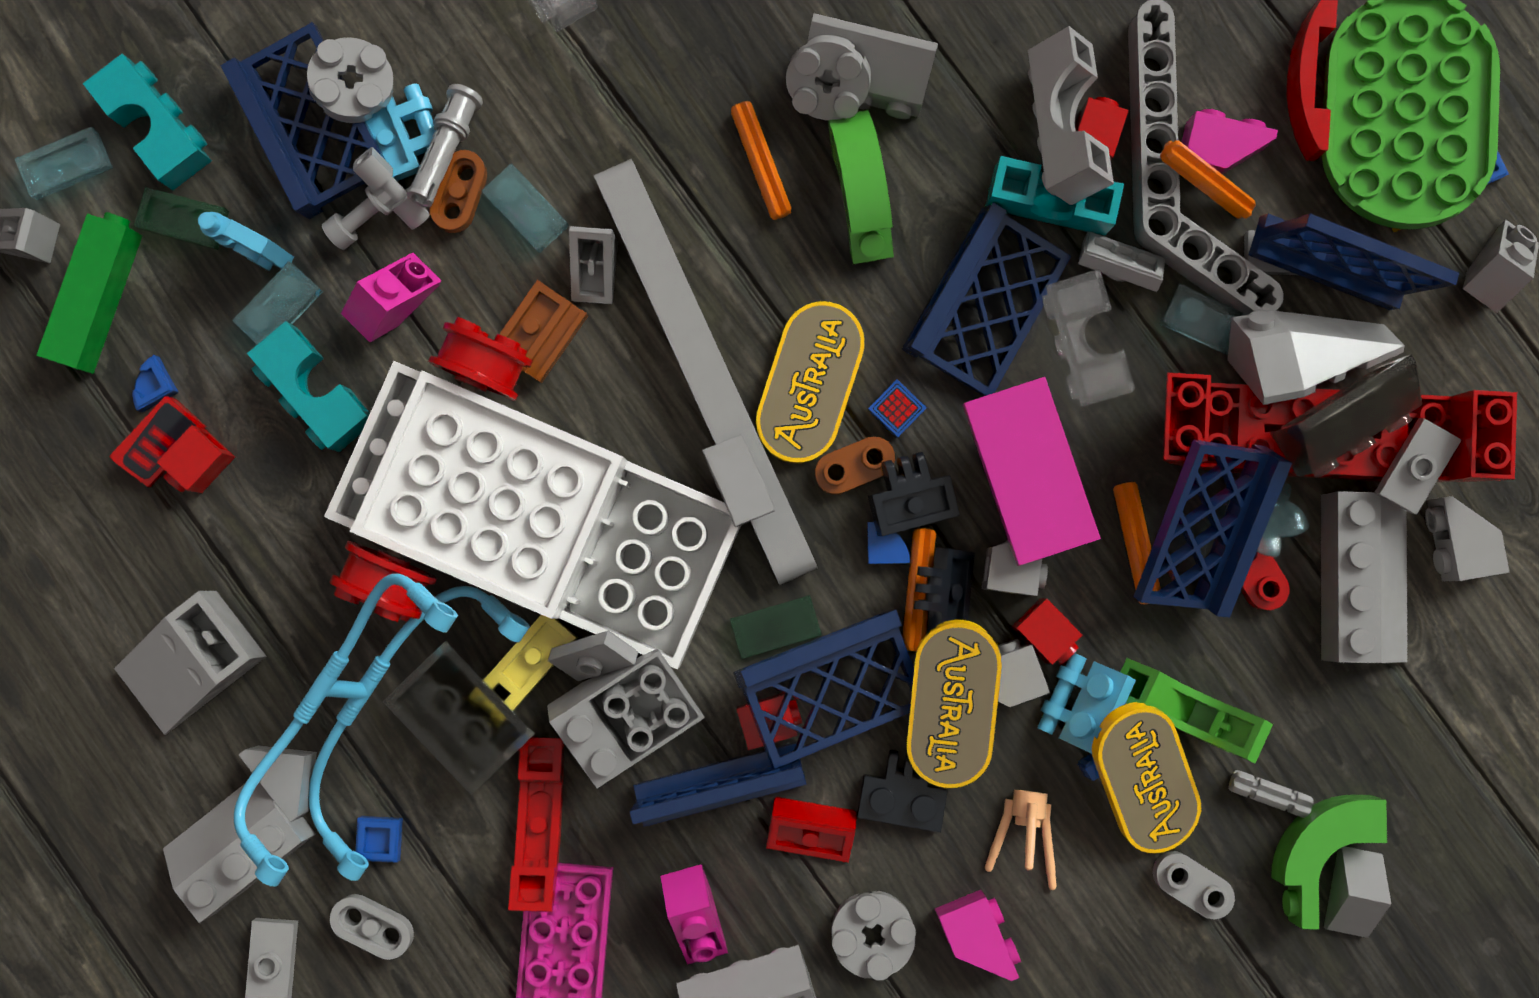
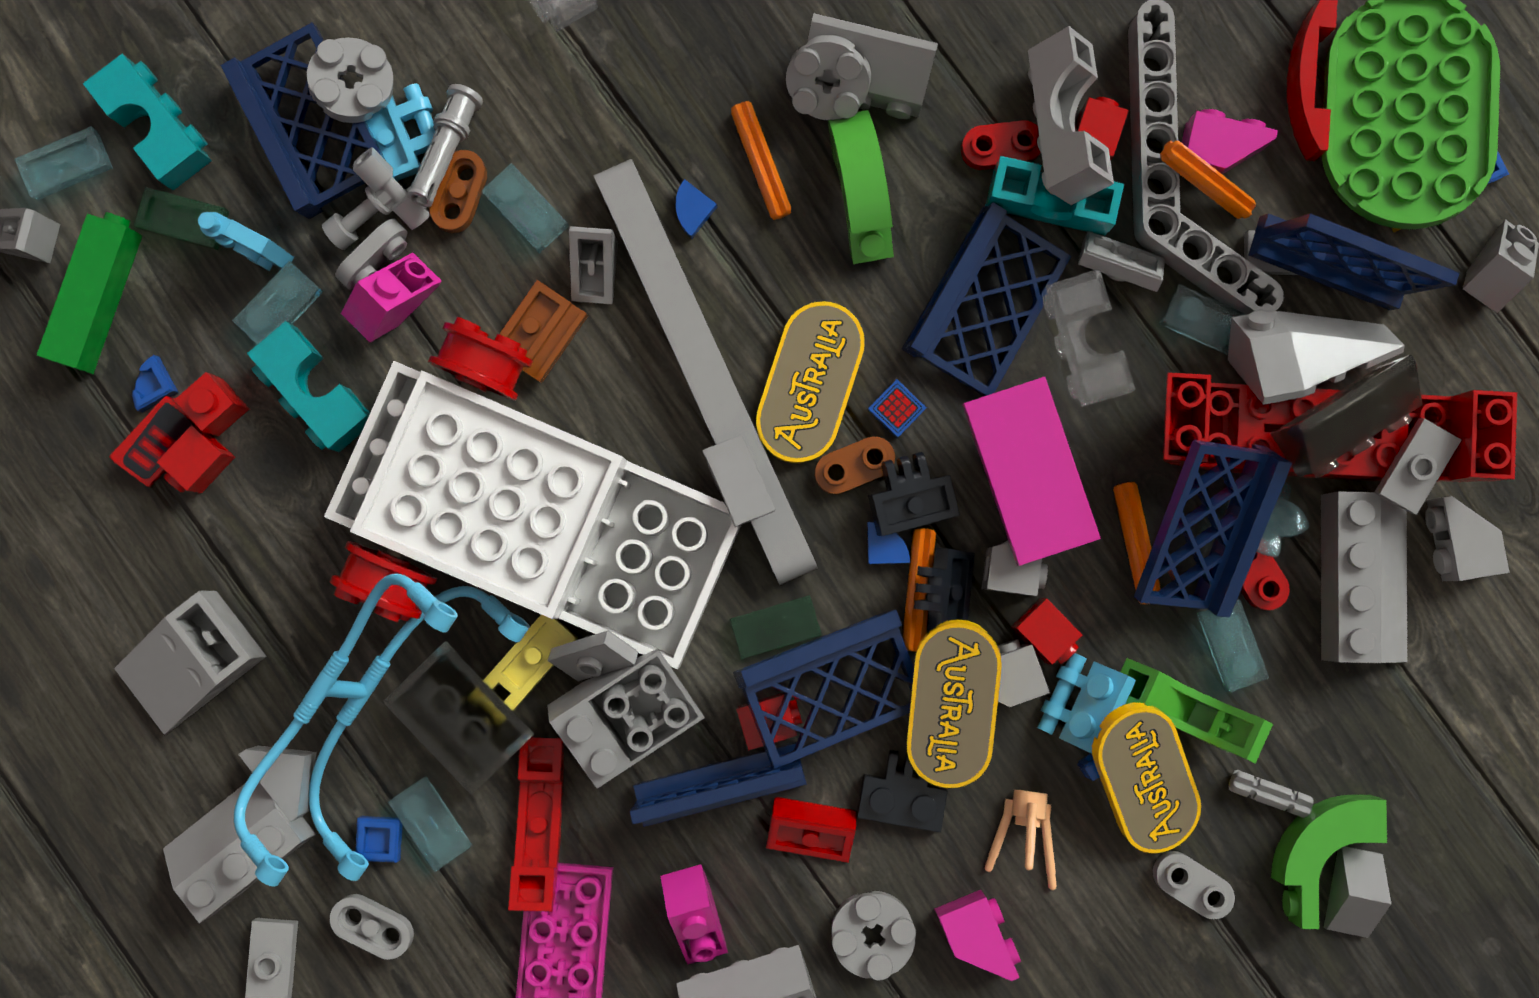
none -> red brick [174,372,249,436]
none -> light grey plate [335,219,408,290]
none -> clear light blue plate [388,776,473,872]
none -> blue tile [676,179,717,239]
none -> red plate [961,120,1041,170]
none -> clear light blue plate [1197,599,1269,692]

